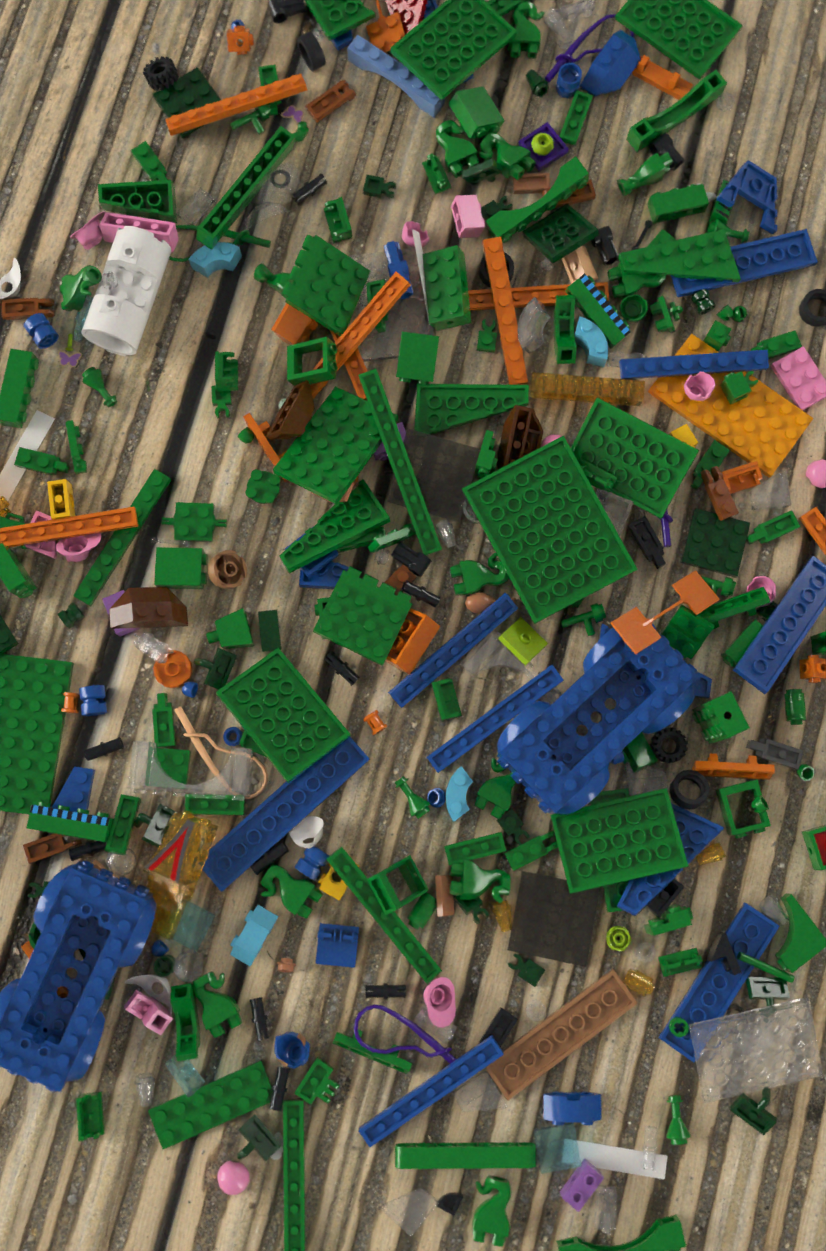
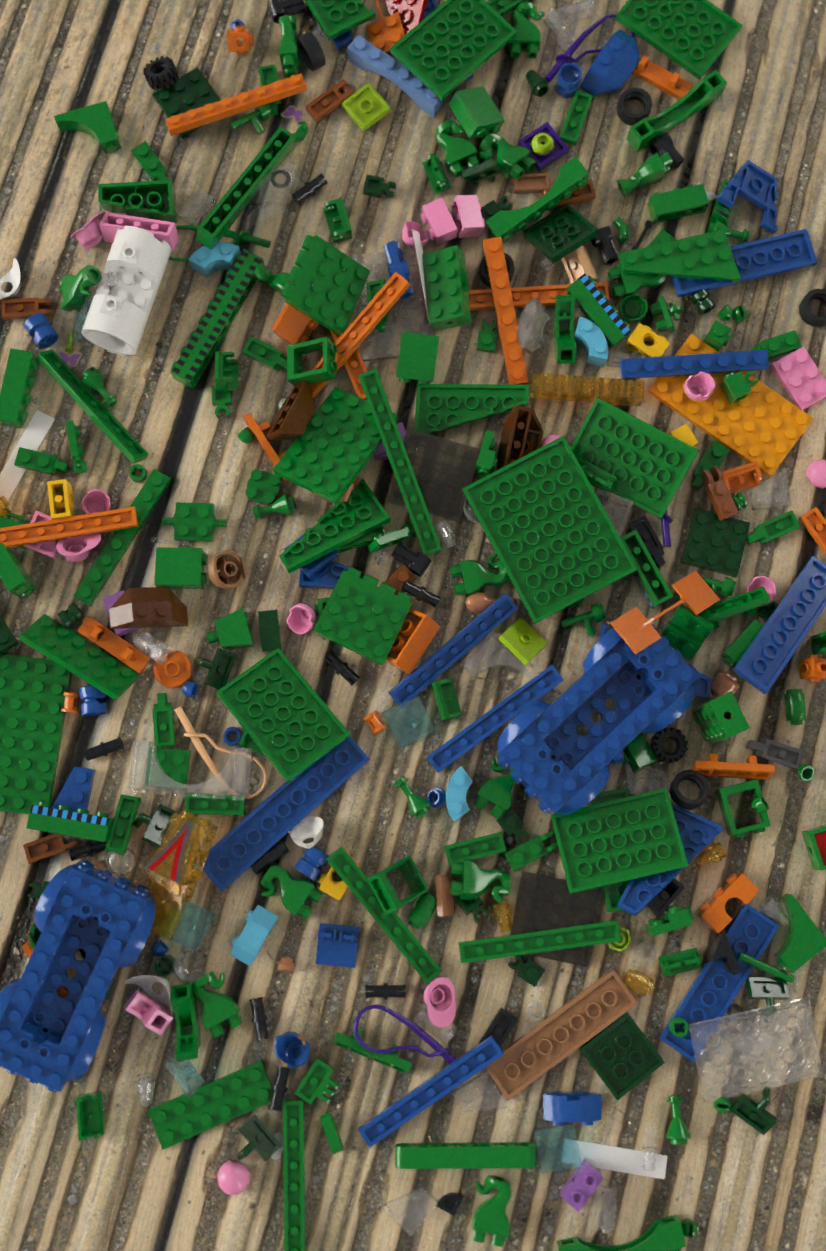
none -> green plate [19,614,139,700]
none -> green plate [36,349,148,464]
none -> green arch [54,101,122,153]
none -> orange hinge [77,615,152,674]
none -> bright pink hair [81,489,111,514]
none -> green bush [129,464,147,483]
none -> green brick [171,249,265,389]
none -> green hinge [242,336,287,372]
none -> green piece [253,493,297,519]
none -> green hips [279,15,300,77]
none -> bright pink hair [286,603,316,635]
none -> green beam [320,1112,344,1154]
none -> lime plate [341,82,391,132]
none -> clear light blue plate [383,696,434,747]
none -> bright pink brick [420,198,458,246]
none -> green plate [458,920,621,963]
none -> dark green plate [579,1012,665,1101]
none -> green arm [613,217,630,244]
none -> black tyre [616,87,652,126]
none -> green brick [620,530,674,609]
none -> yellow brick [624,323,670,358]
none -> green hinge [681,1219,697,1238]
none -> orange arch [697,873,760,934]
none -> nougat head [711,671,739,698]
none -> green hinge [713,1095,731,1113]
none -> green bush [732,492,747,511]

